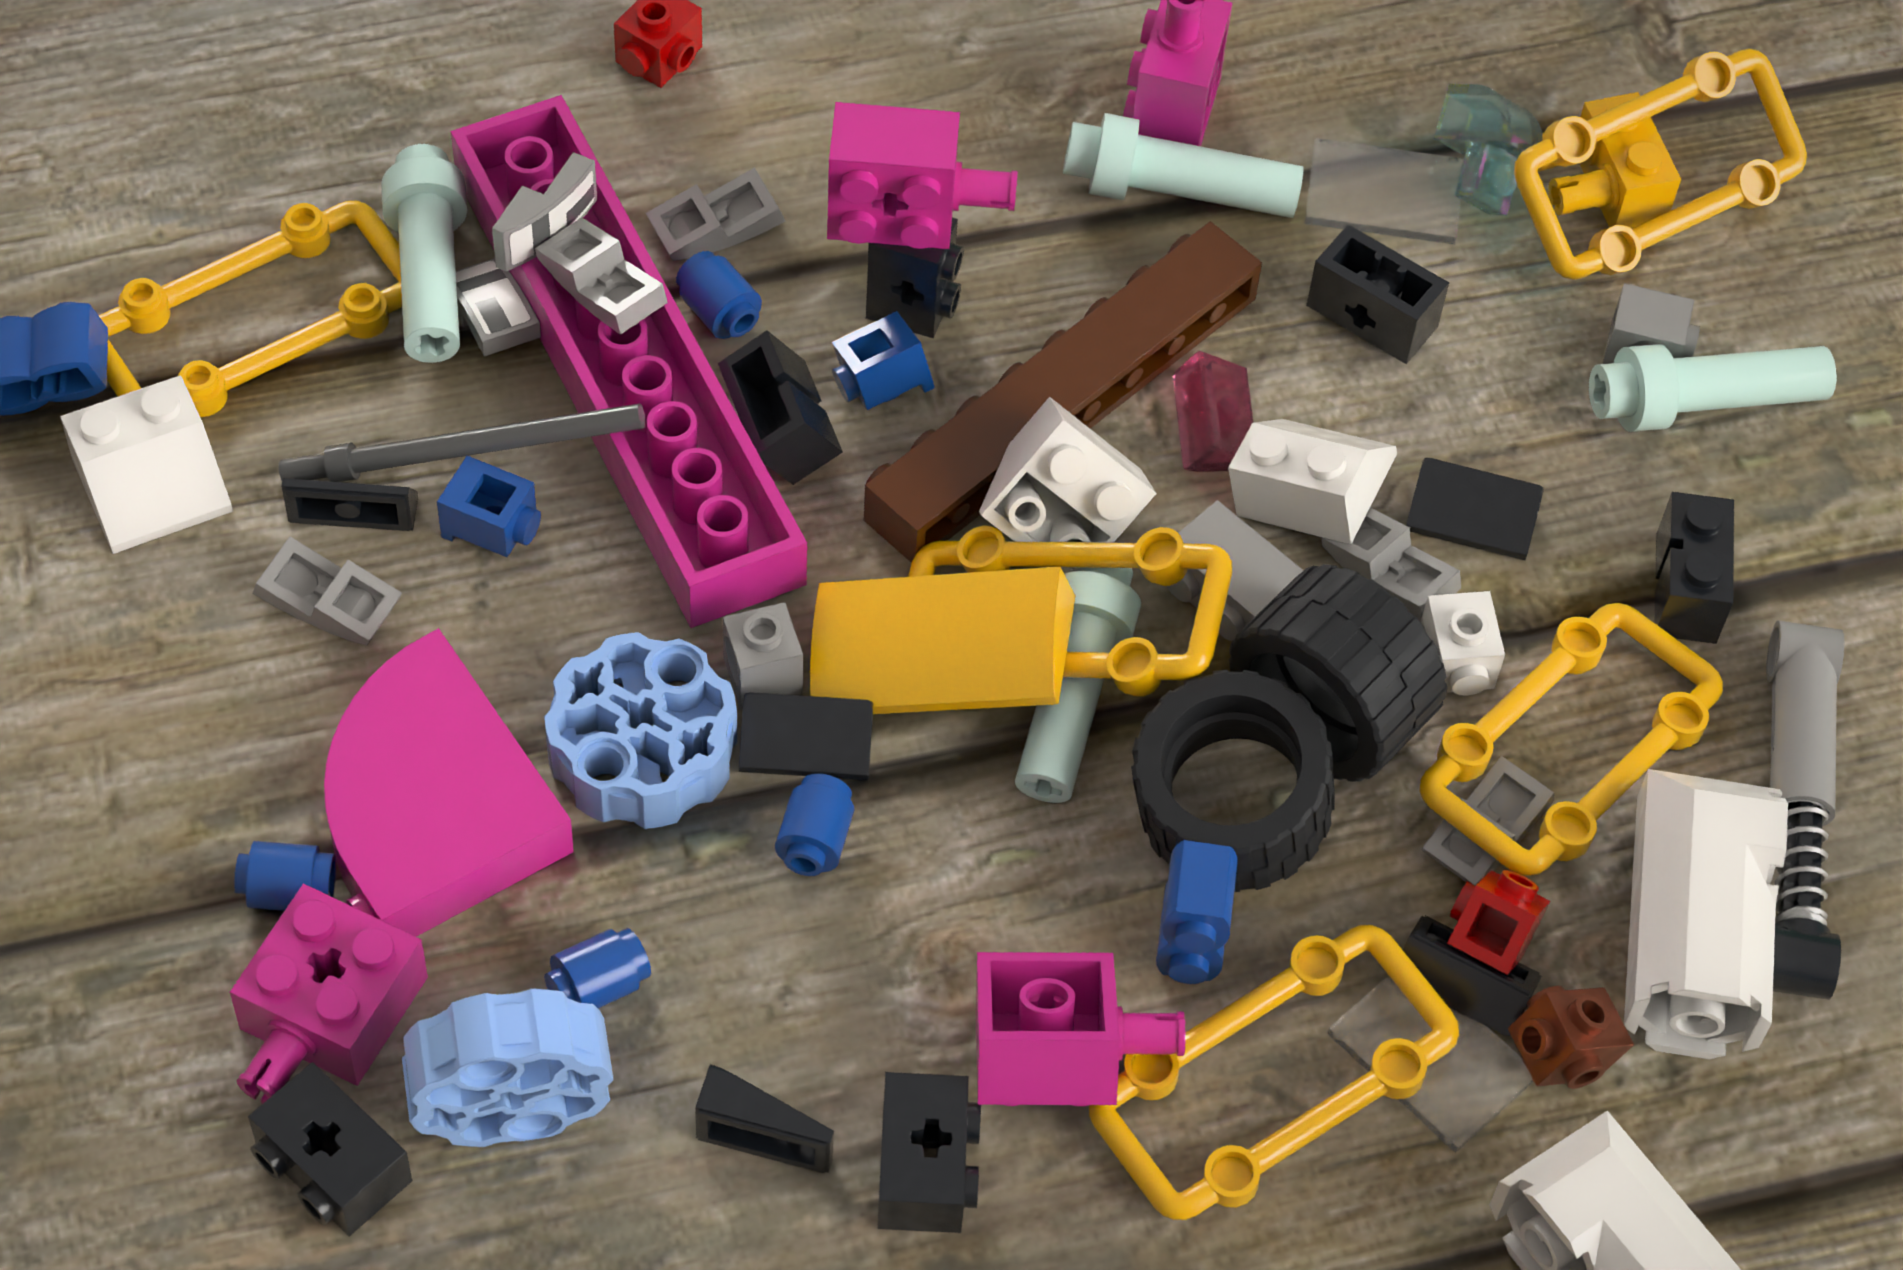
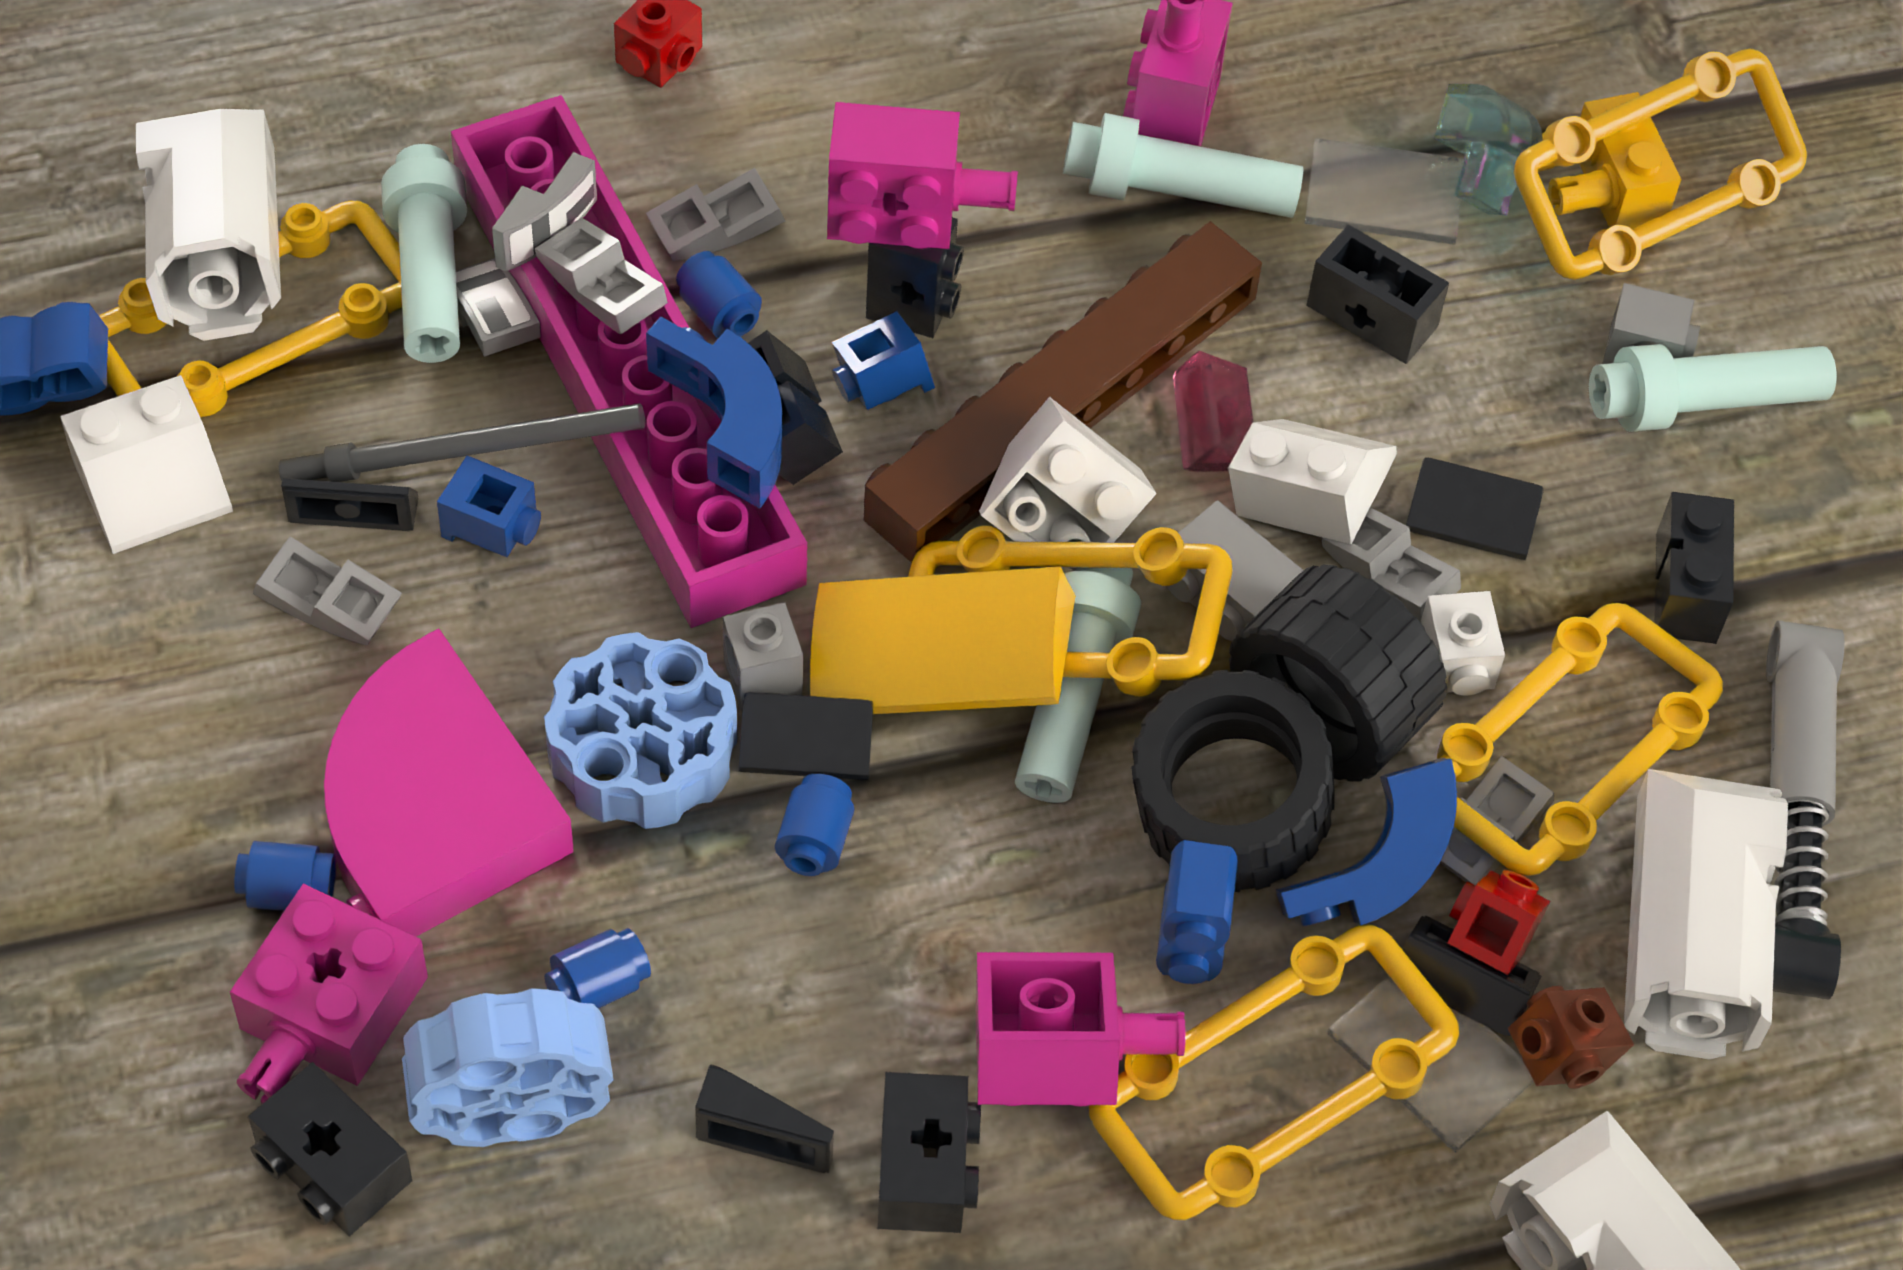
none -> white brick [136,109,281,341]
none -> blue arch [646,317,782,508]
none -> blue arch [1276,758,1457,926]

